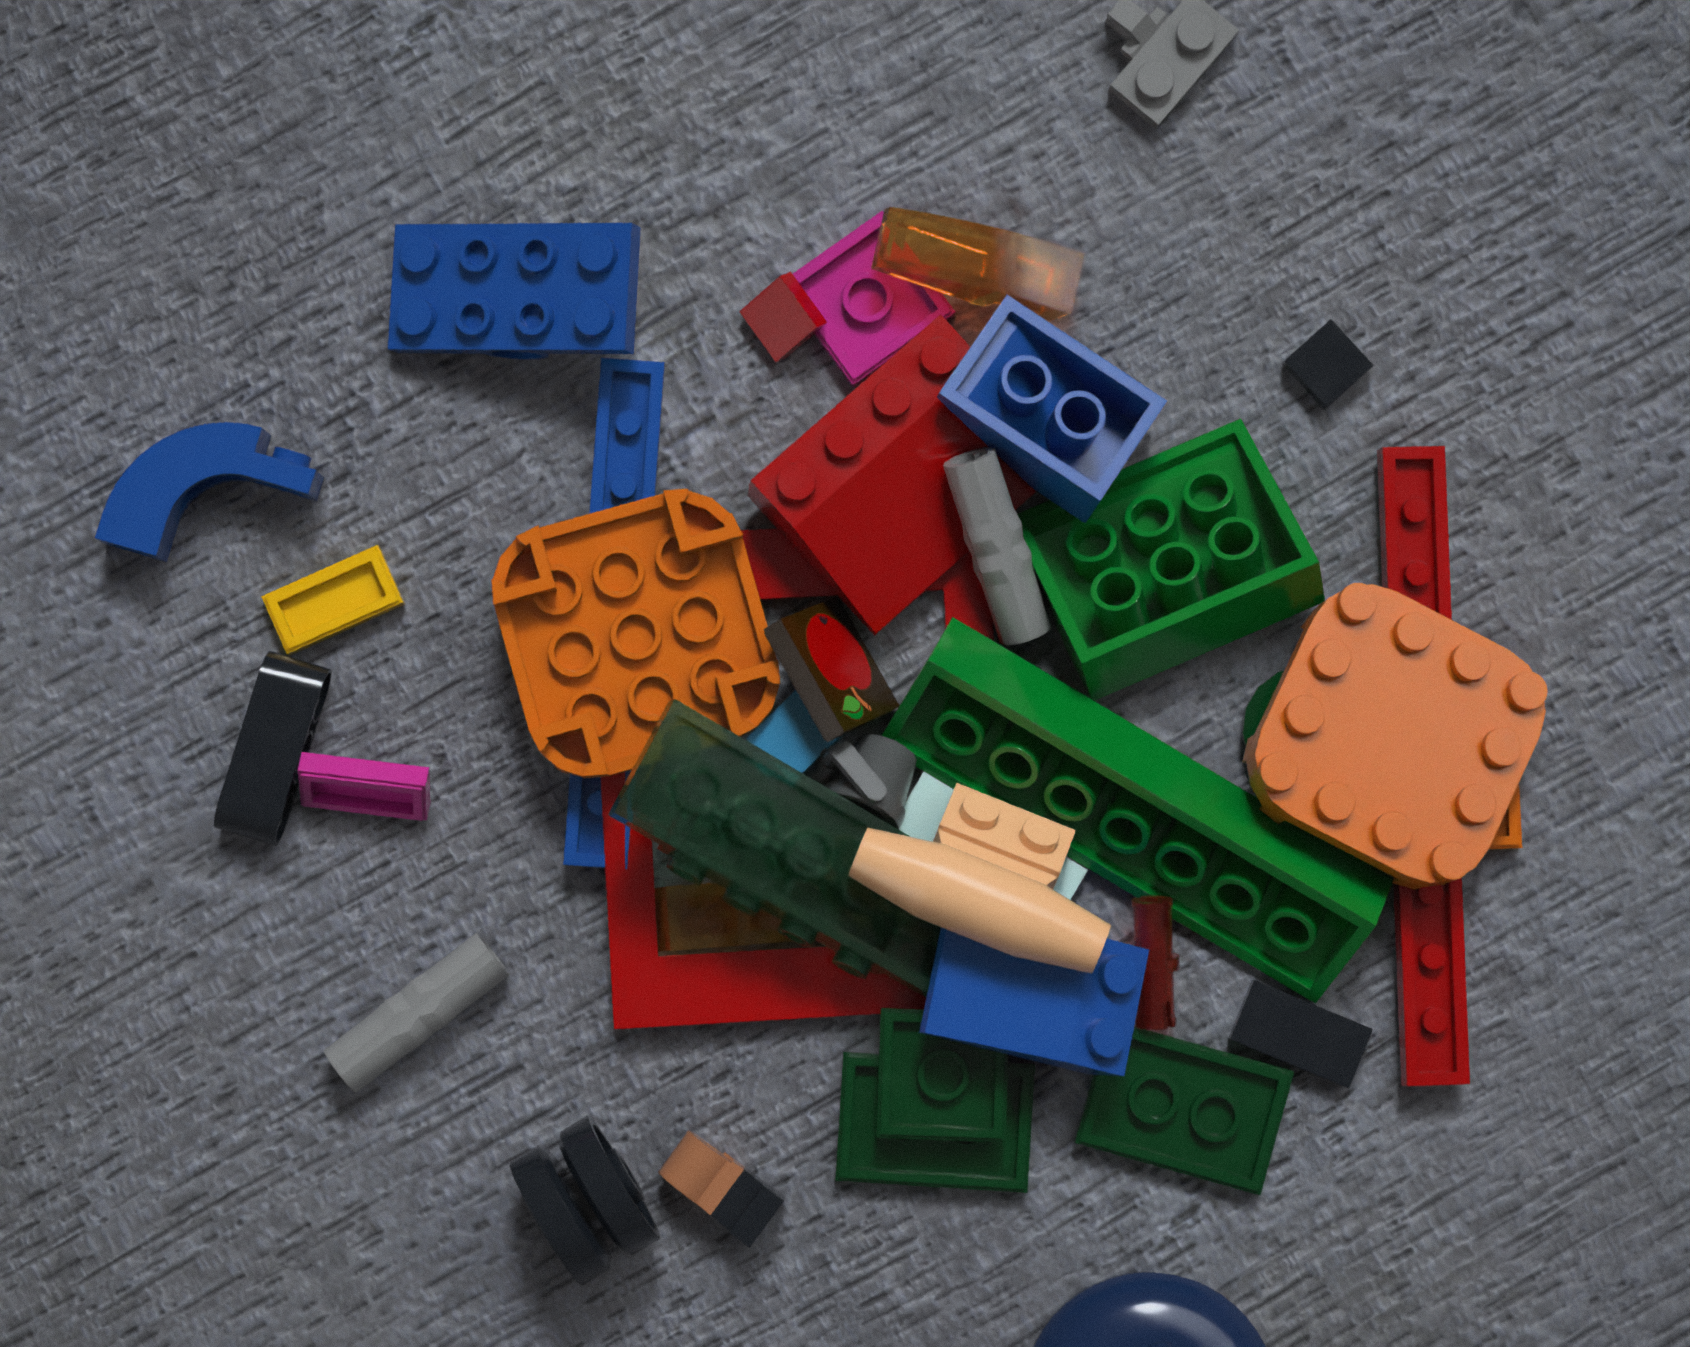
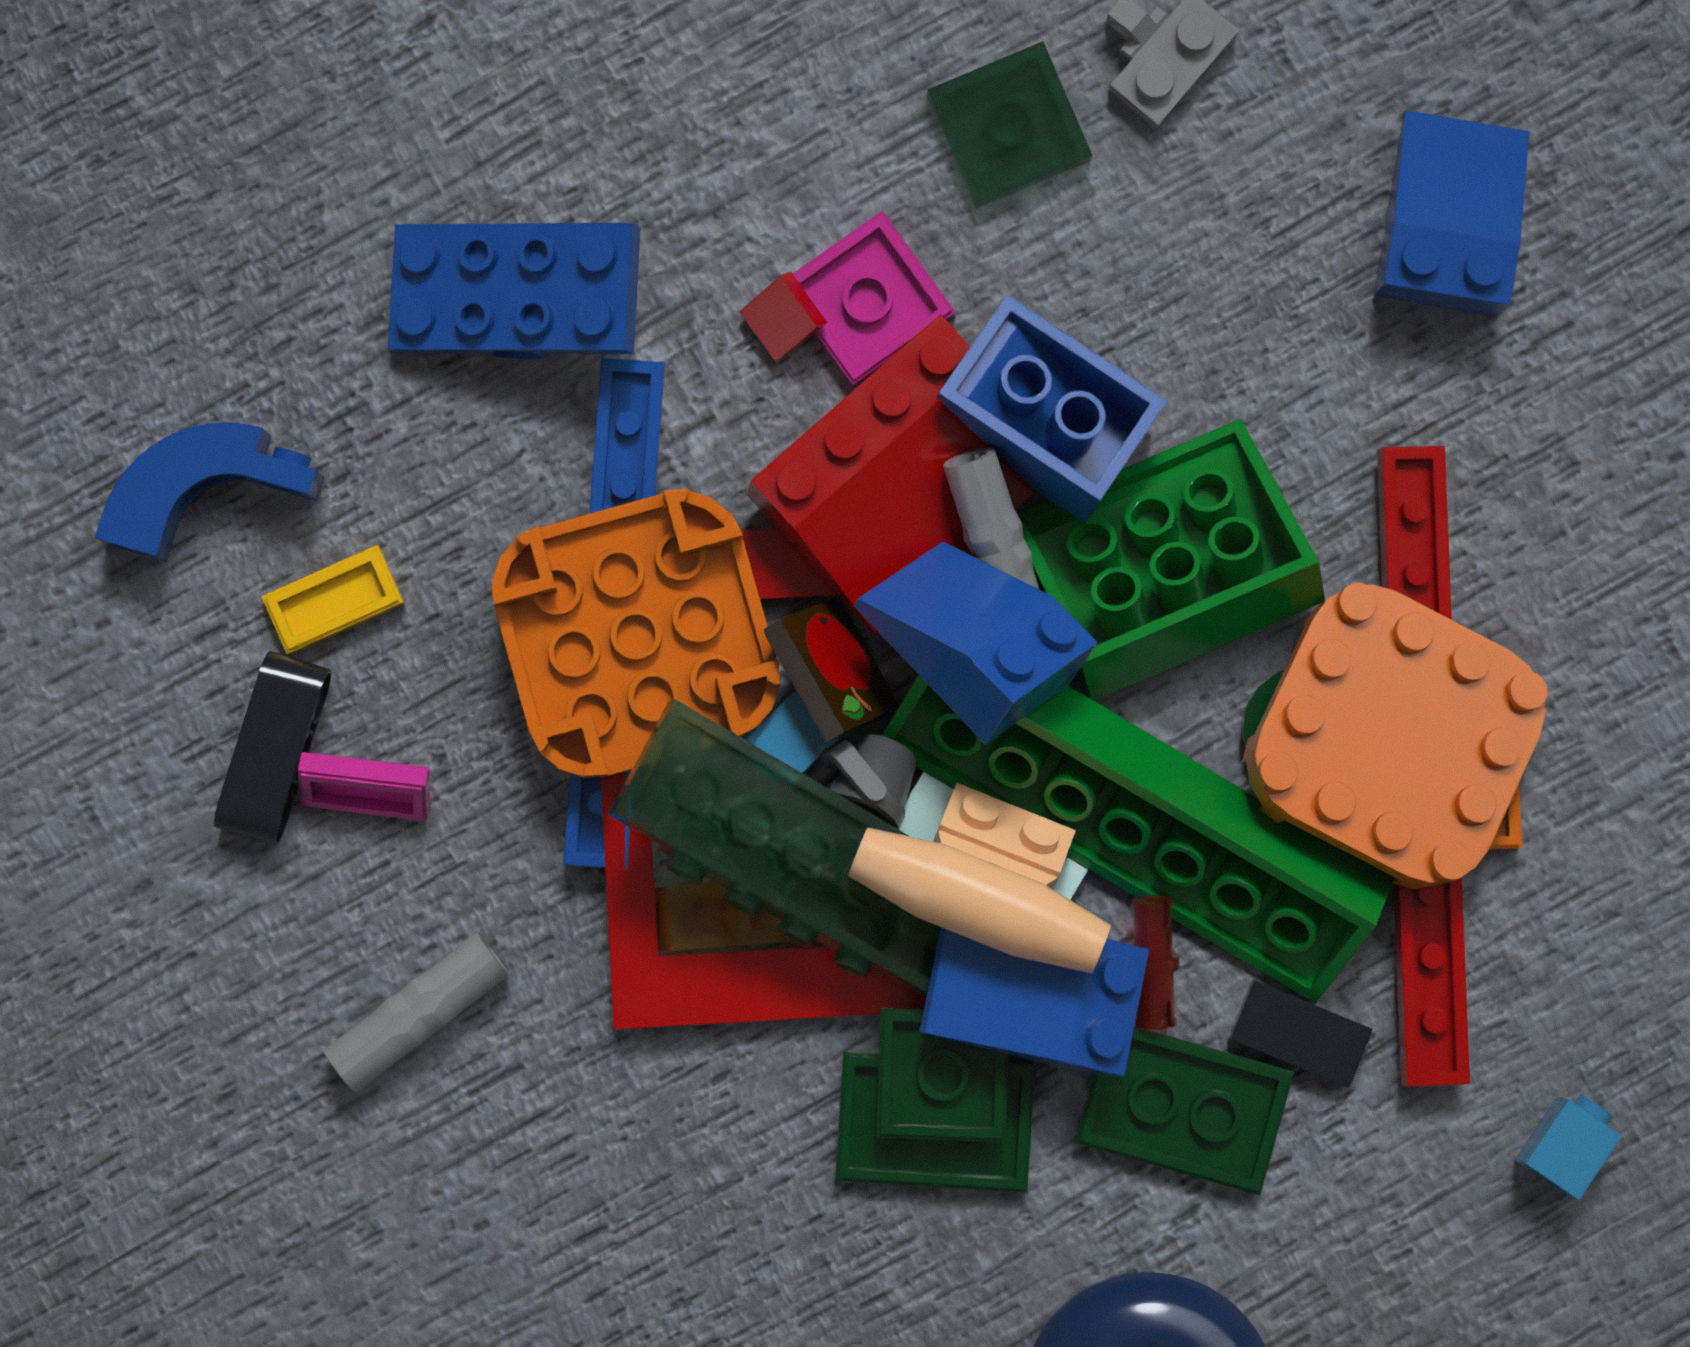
black wheel [510,1115,660,1285] -> none
leg [658,1130,785,1248] -> none
clear orange slope [871,207,1085,322] -> none
black tile [1282,319,1374,410] -> none
none -> blue slope [853,542,1098,745]
none -> clear green tile [927,41,1093,209]
none -> blue slope [1374,110,1529,317]
none -> dark azure brick [1515,1095,1622,1200]

